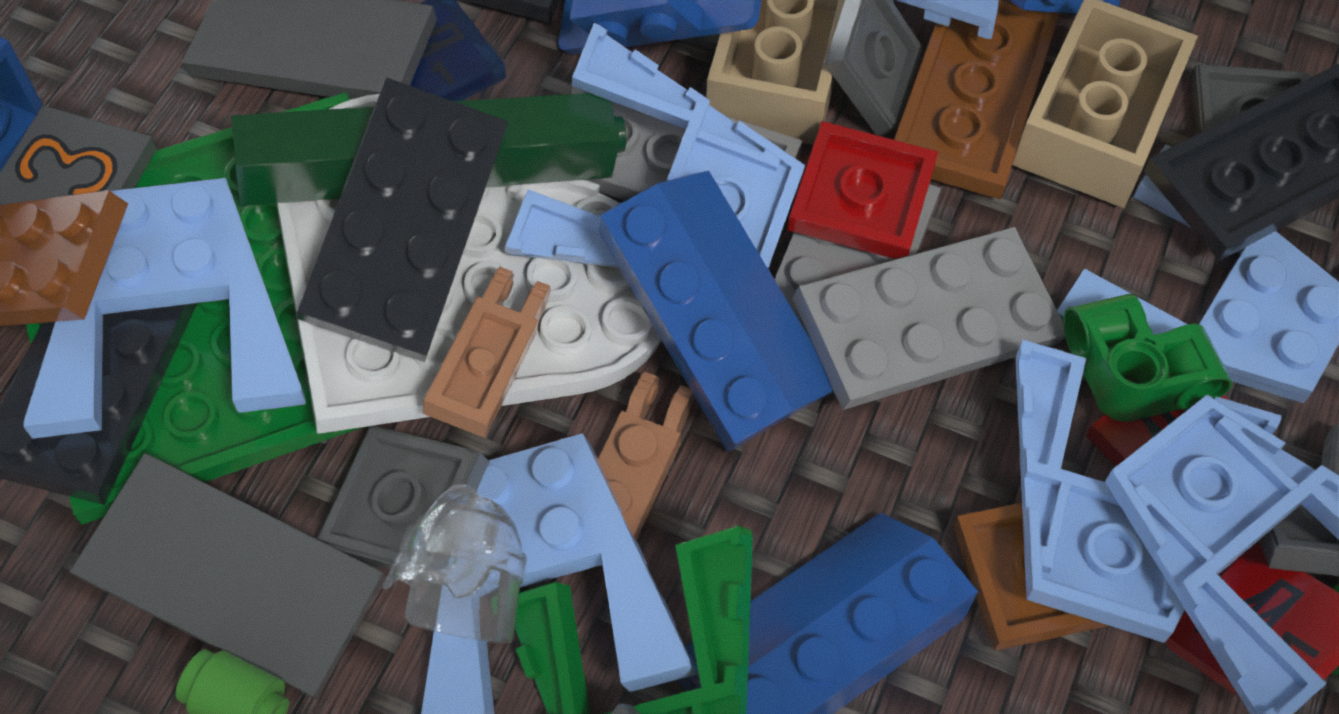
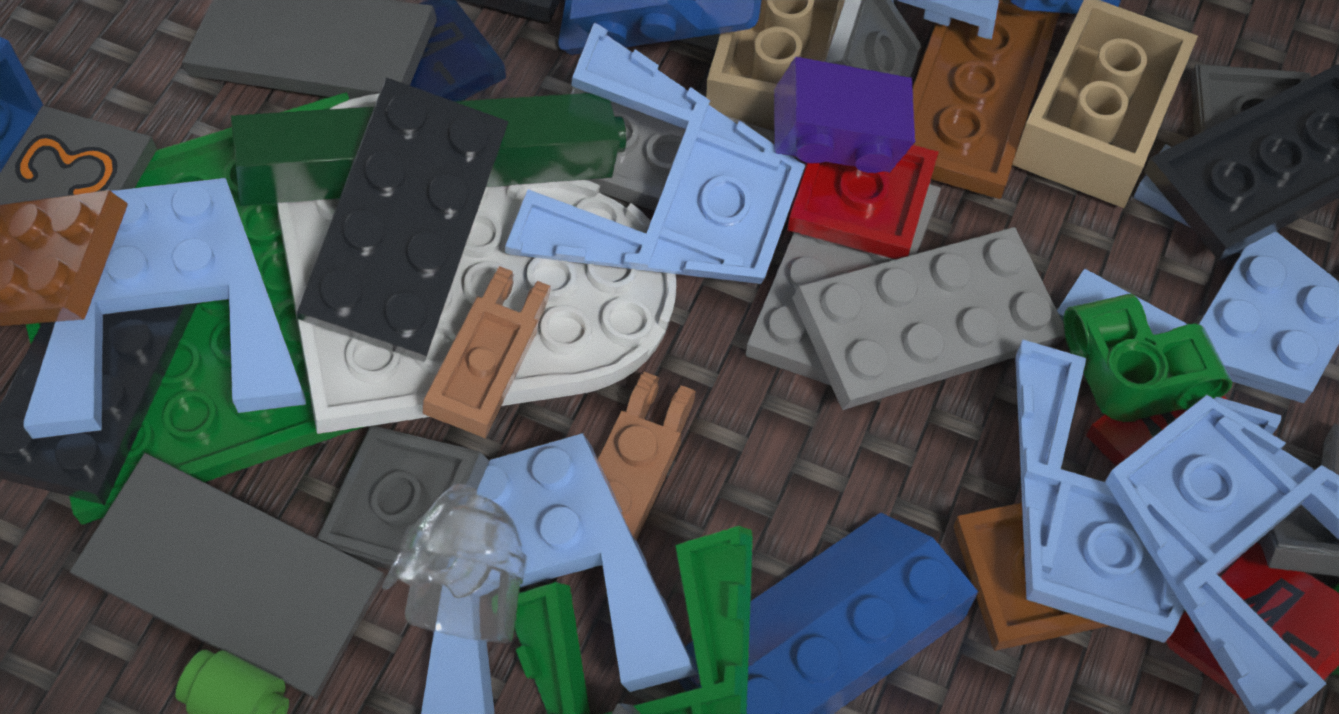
blue slope [599,170,834,453] -> none
none -> dark purple brick [774,56,915,173]

